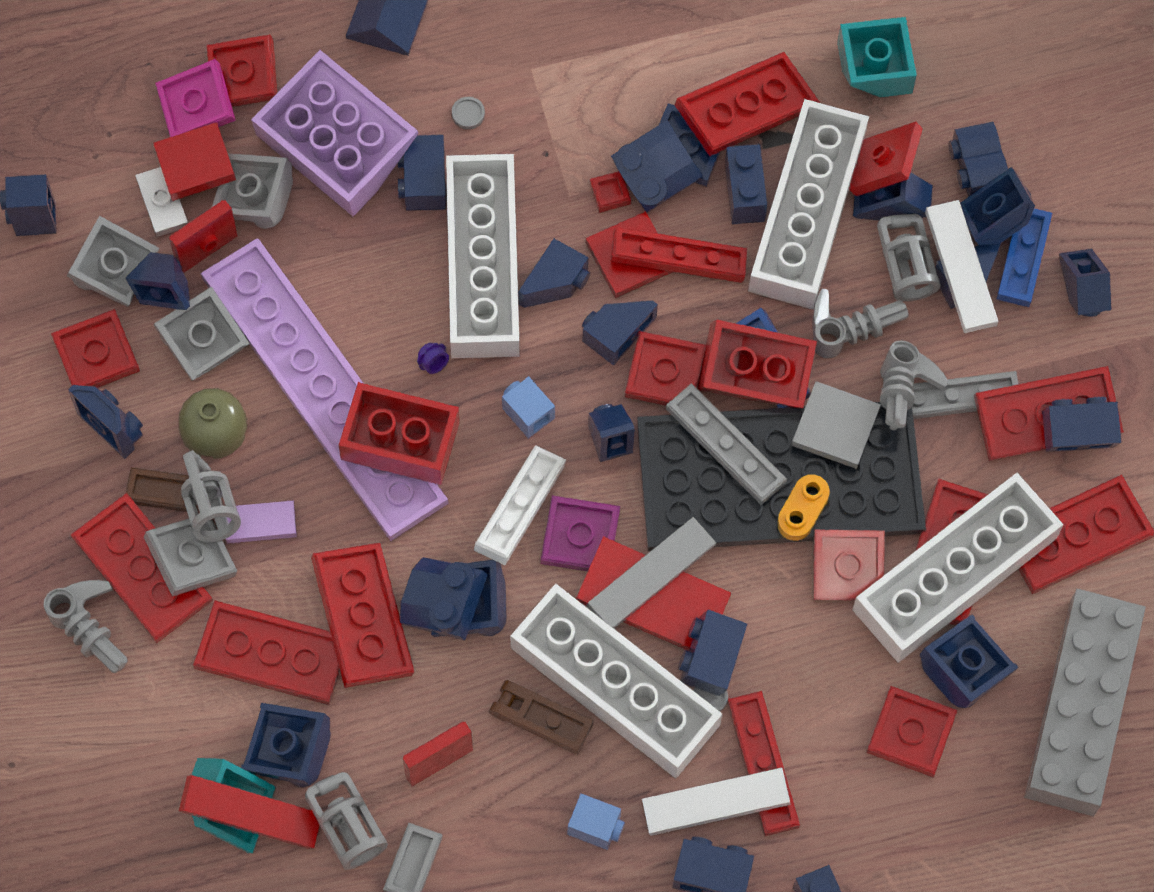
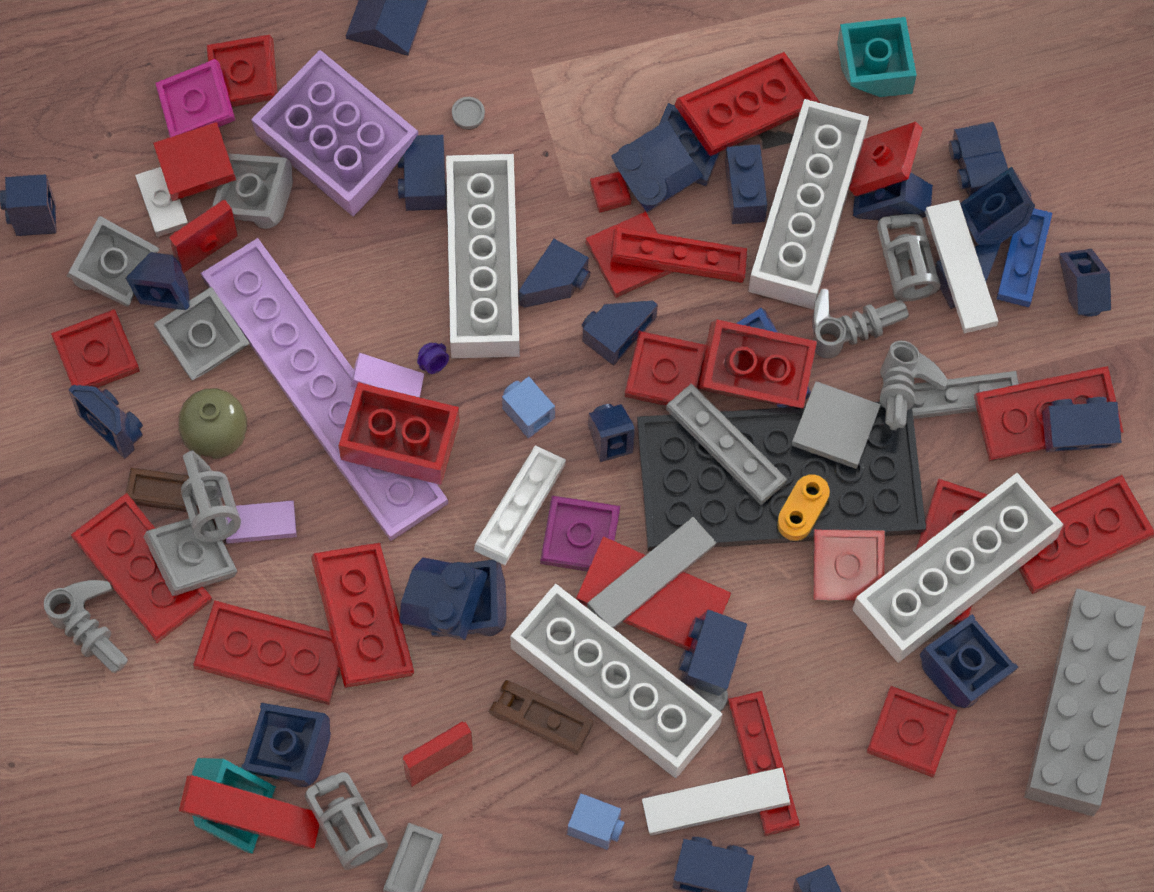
none -> lavender tile [350,353,424,397]

